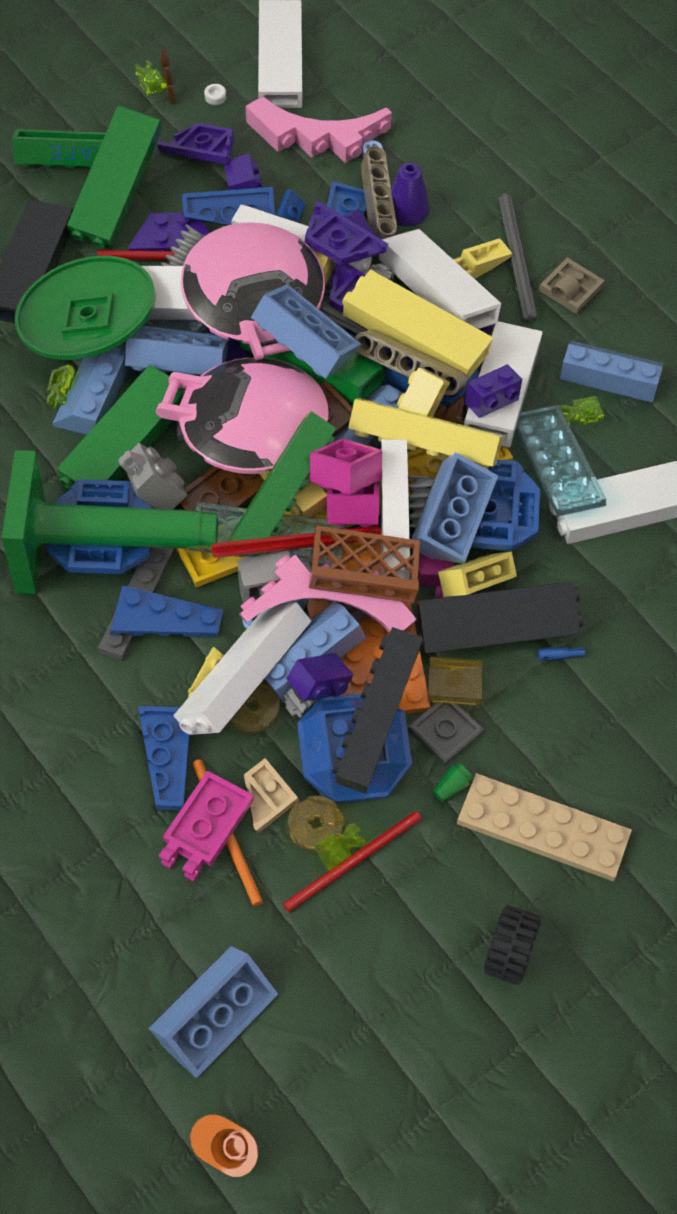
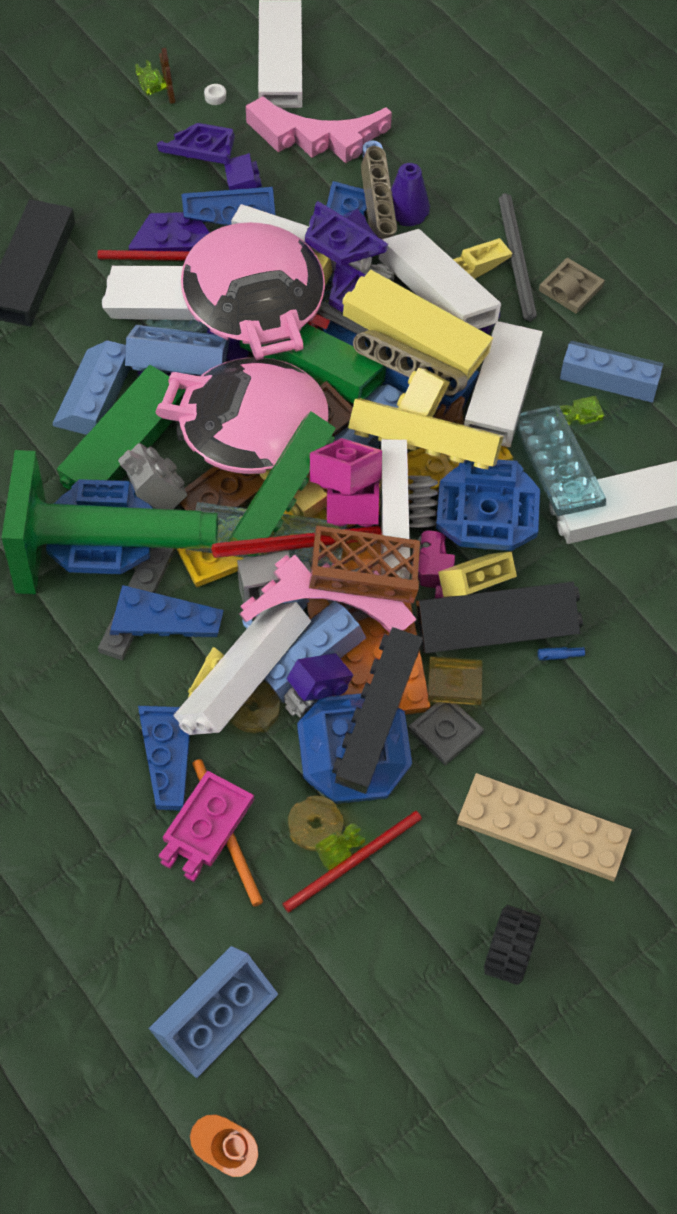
green brick [12,129,150,169] -> none
green dish [15,256,156,360] -> none
clear neon green plate [46,364,75,408] -> none
green brick [67,106,162,249] -> none
light grey piece [161,224,205,266] -> none
tan wing [244,758,299,834] -> none
medium blue slope [251,284,361,378] -> none
blue plate [276,189,305,223] -> none
medium blue slope [412,452,498,563] -> none
green cone [432,763,473,802] -> none
dark purple brick [465,364,523,418] -> none

